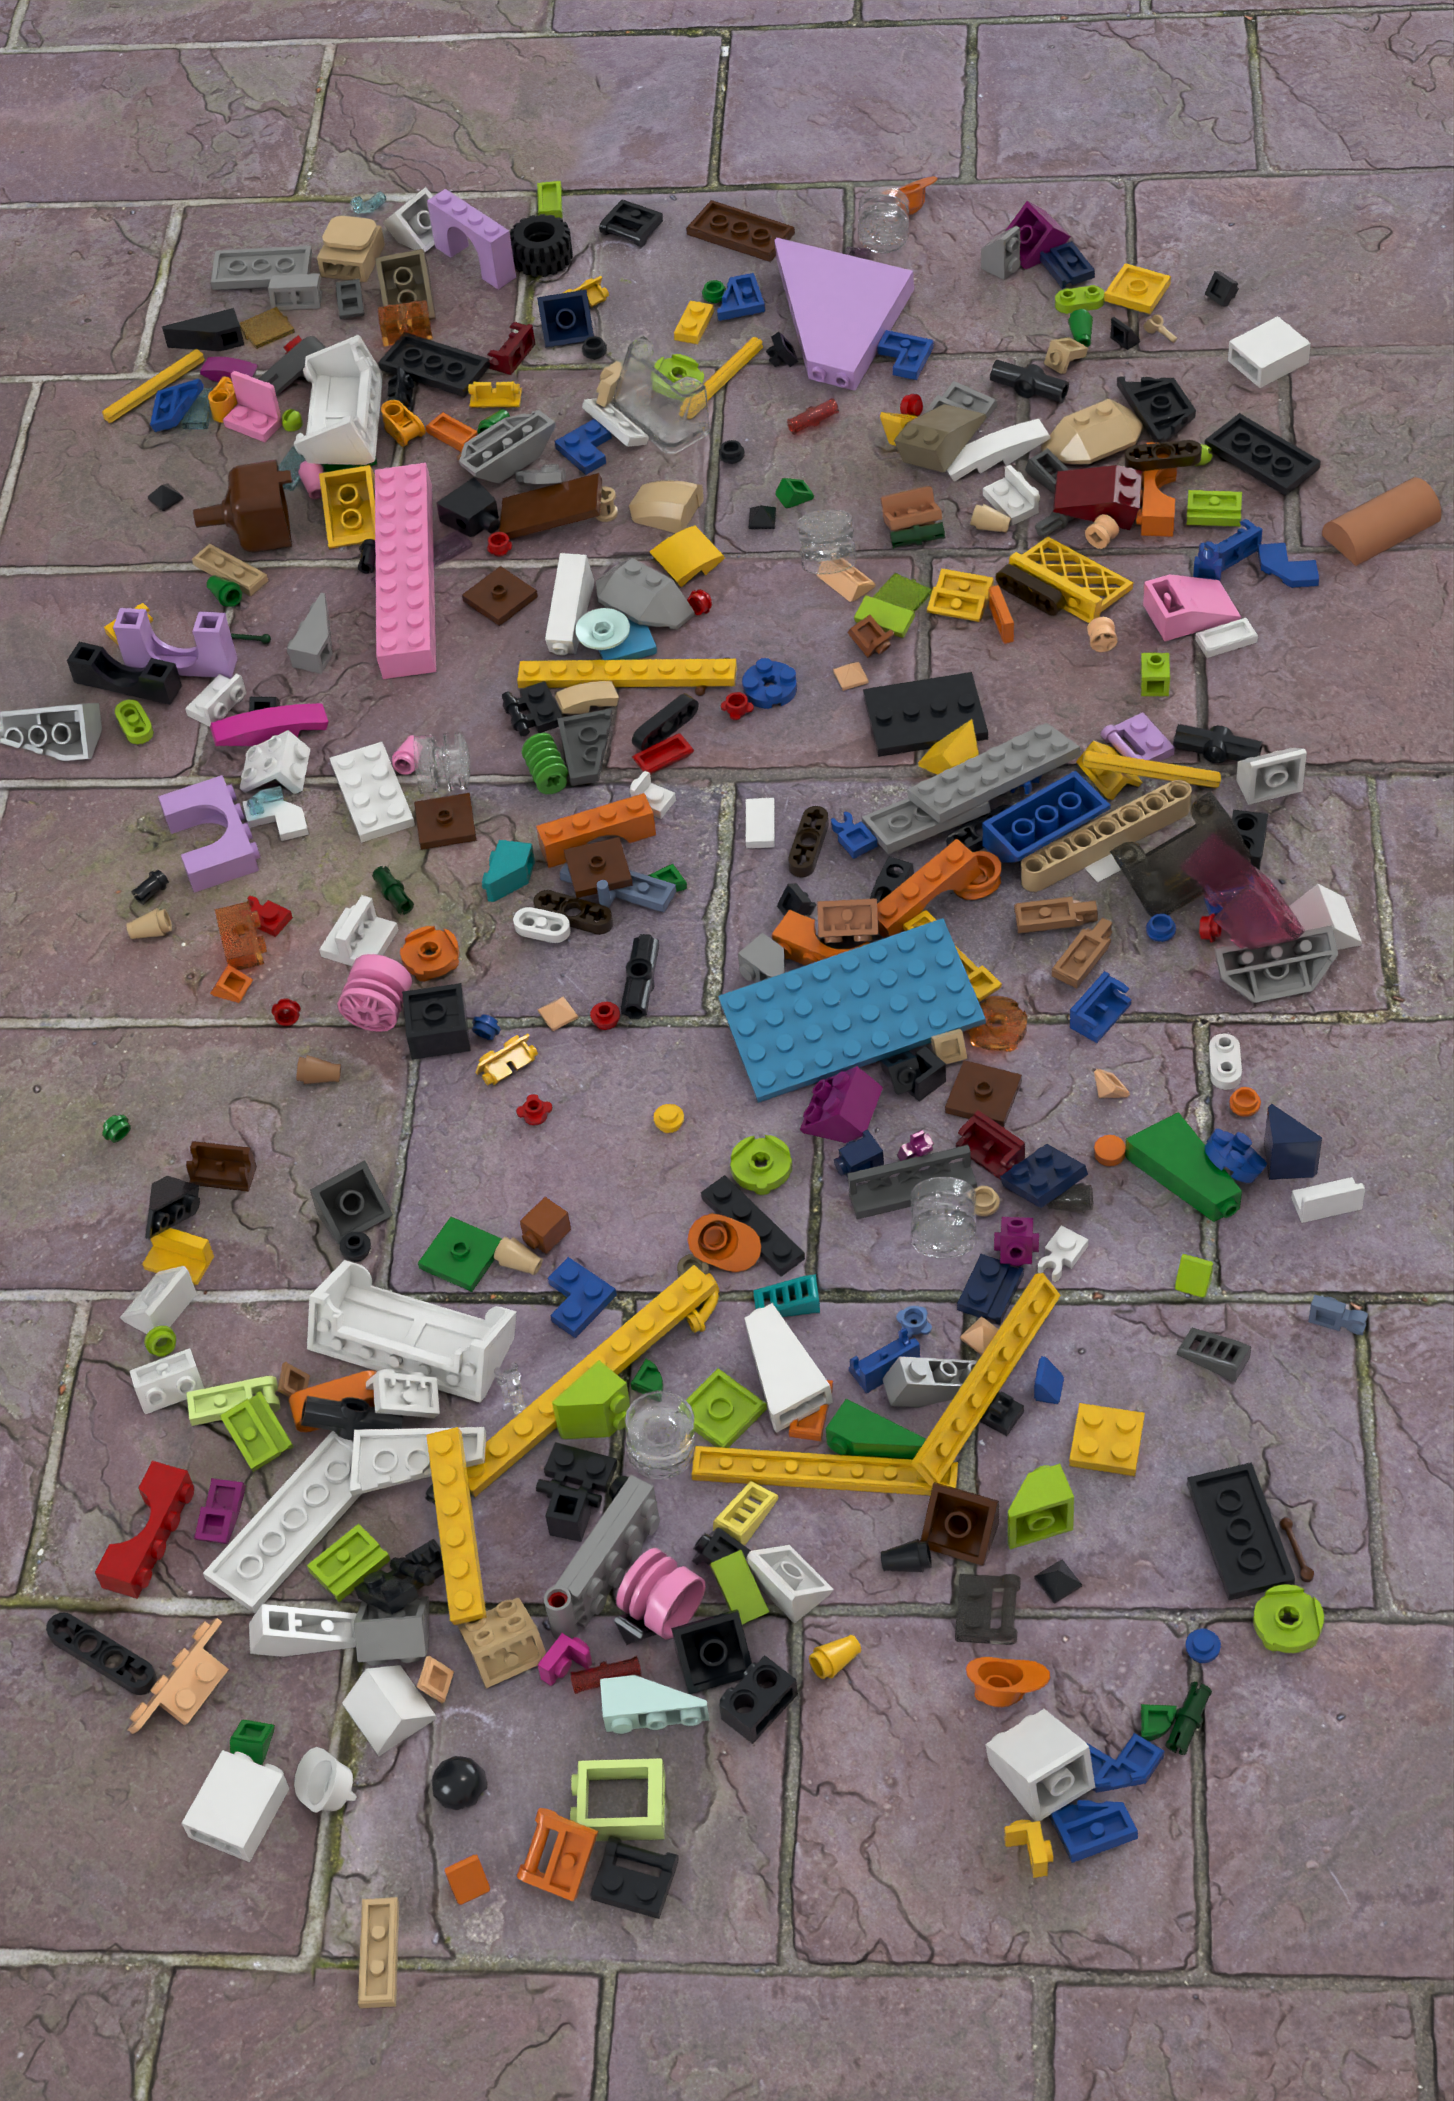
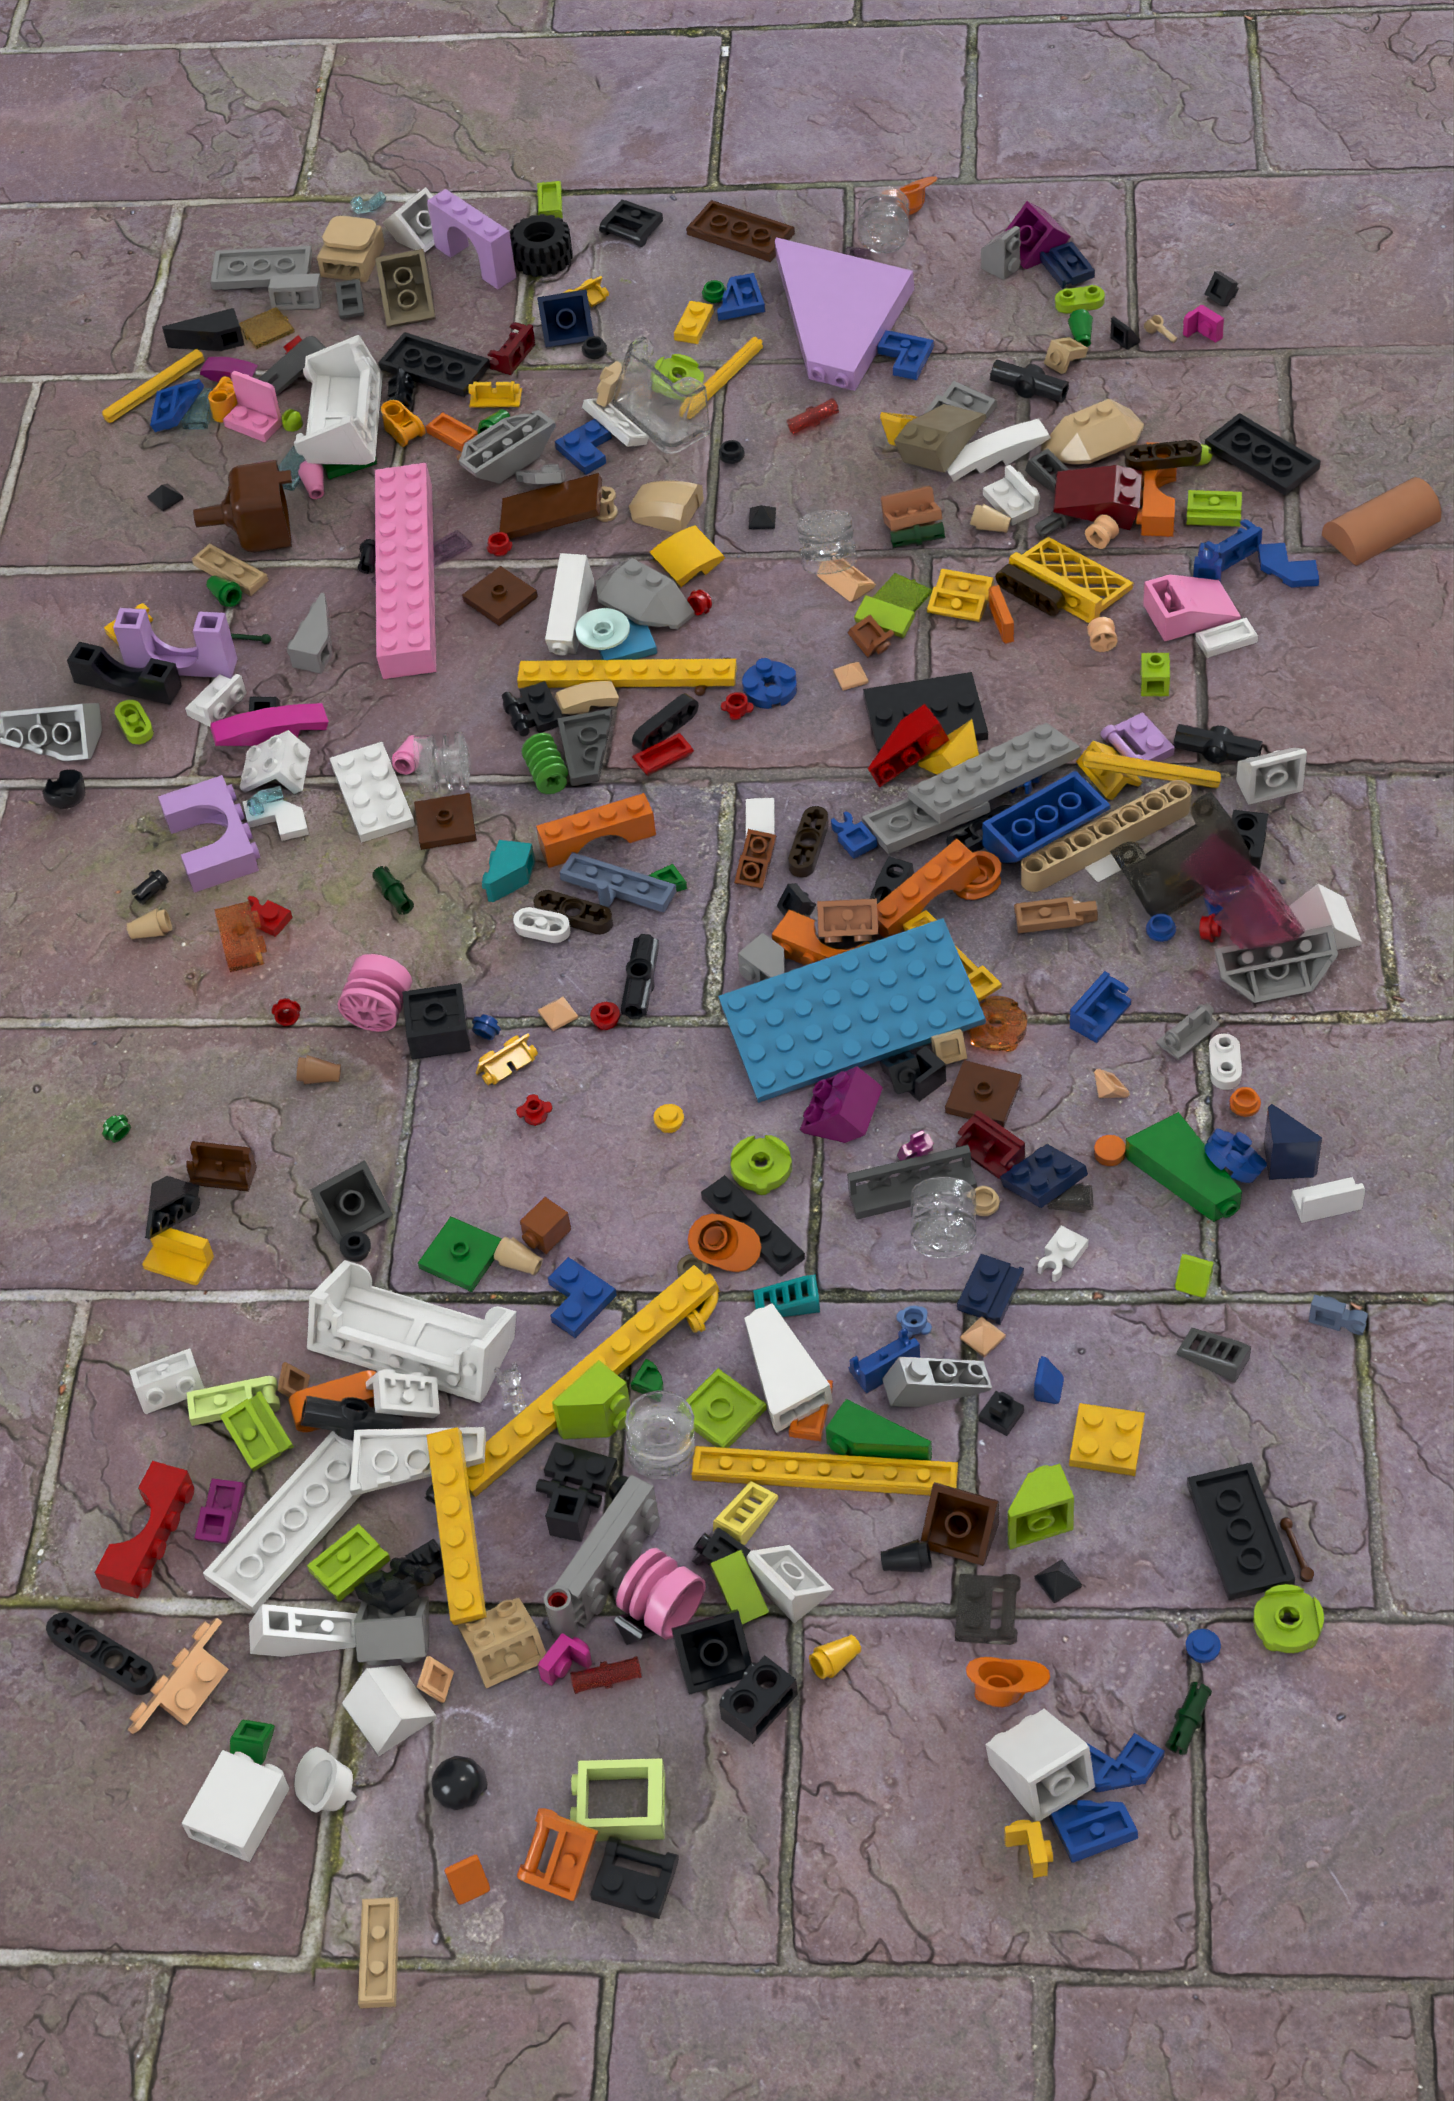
white slope [120,1266,197,1340] -> none
lime plate [144,1326,176,1357] -> none
orange slope [210,964,253,1003] -> none
yellow slope [319,465,375,549] -> none
white bracket [319,895,399,966] -> none
clear orange brick [377,300,433,346] -> none
orange plate [400,926,460,982] -> none
black torso [436,477,500,537] -> none
reddish brown plate [564,837,633,898] -> none
light aqua slope [600,1675,709,1734] -> none
white bracket [630,771,676,819] -> none
black tile [766,332,798,367] -> none
green slope [775,478,814,508] -> none
dark blue brick [834,1129,884,1178] -> none
red plate [900,393,923,417] -> none
yellow tile [911,1273,1061,1486] -> none
magenta brick [994,1217,1039,1266] -> none
medium nougat hinge [1052,917,1113,989] -> none
yellow plate [1104,263,1171,314] -> none
black wing [1117,376,1196,443] -> none
green tile [1141,1704,1177,1741] -> none
white brick [1228,316,1311,388] -> none
none -> black hair [42,769,86,809]
none -> dark orange slope [734,829,777,889]
none -> red slope [867,704,949,788]
none -> light grey hinge [1156,1003,1220,1060]
none -> dark pink bracket [1183,304,1224,343]

